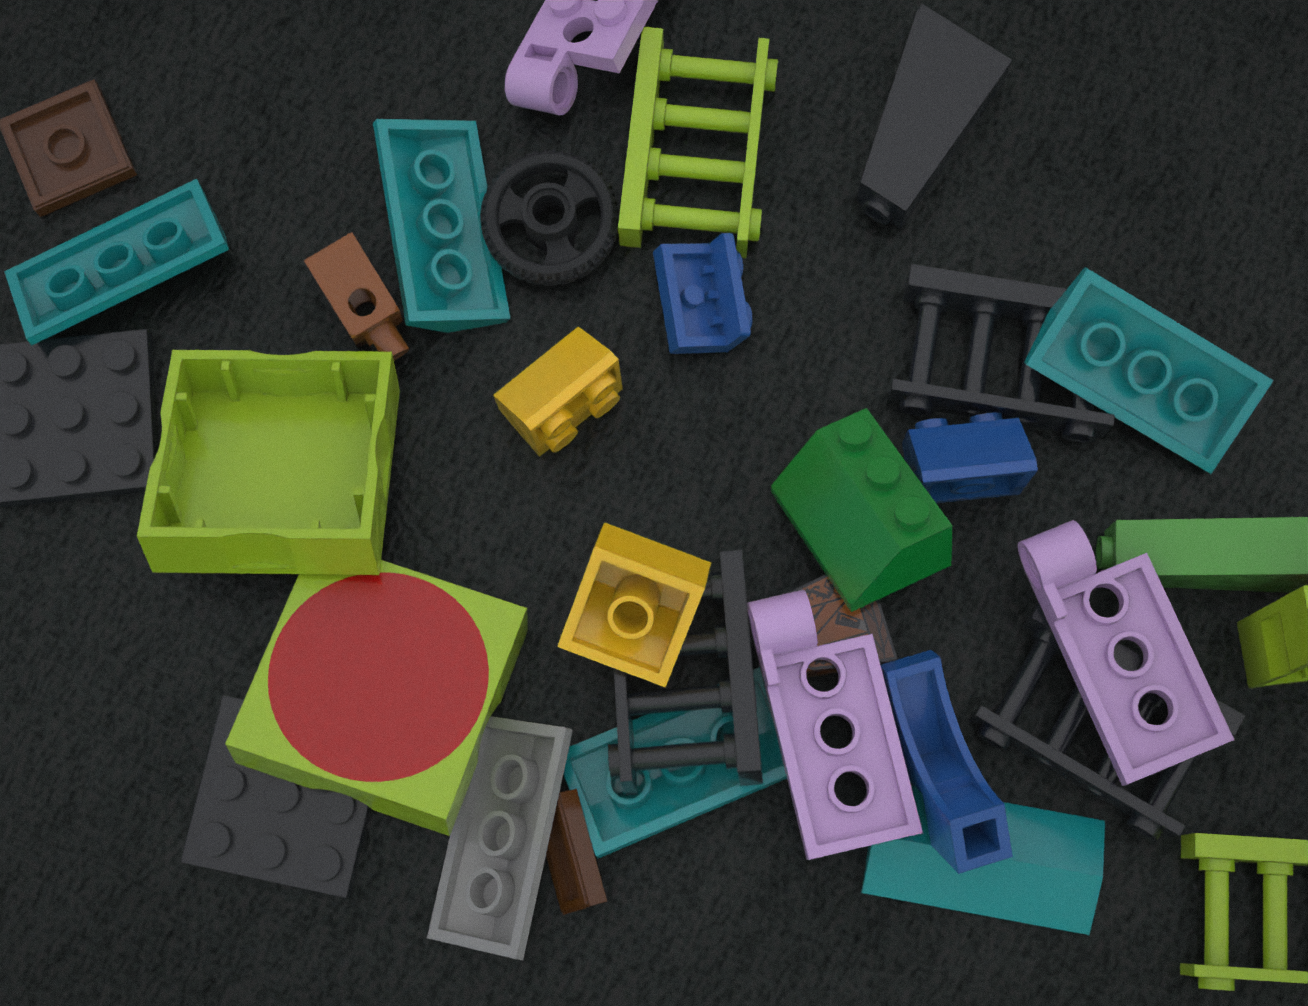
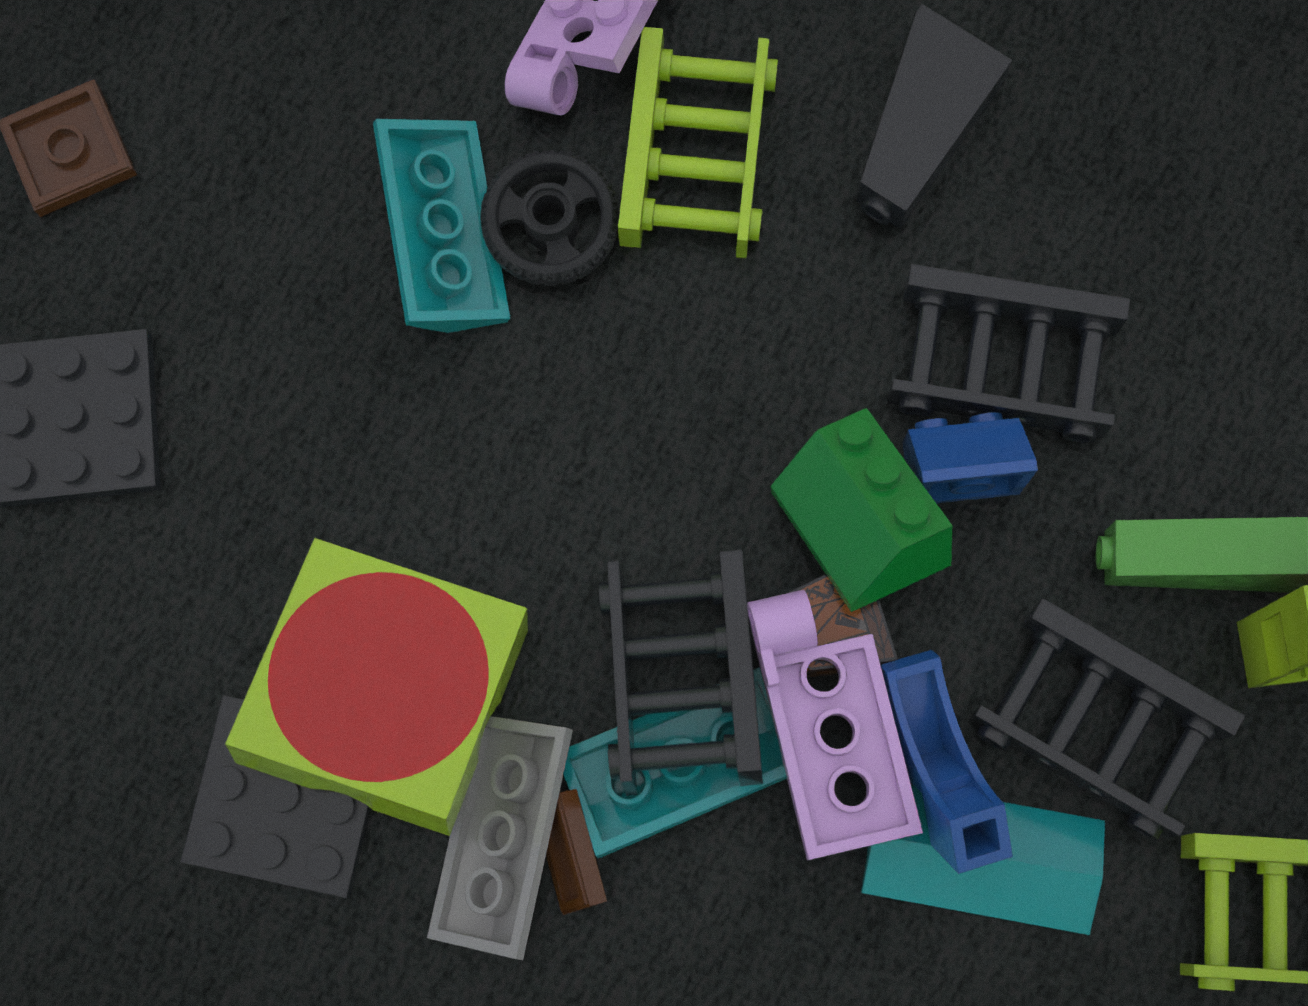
teal slope [4,179,229,346] -> none
lime tile [137,350,400,575] -> none
dark orange torso [304,232,409,361] -> none
yellow slope [493,326,622,457] -> none
yellow slope [557,522,711,688] -> none
blue bracket [653,233,752,354] -> none
lavender hinge [1018,520,1234,786] -> none
teal slope [1024,267,1274,474] -> none

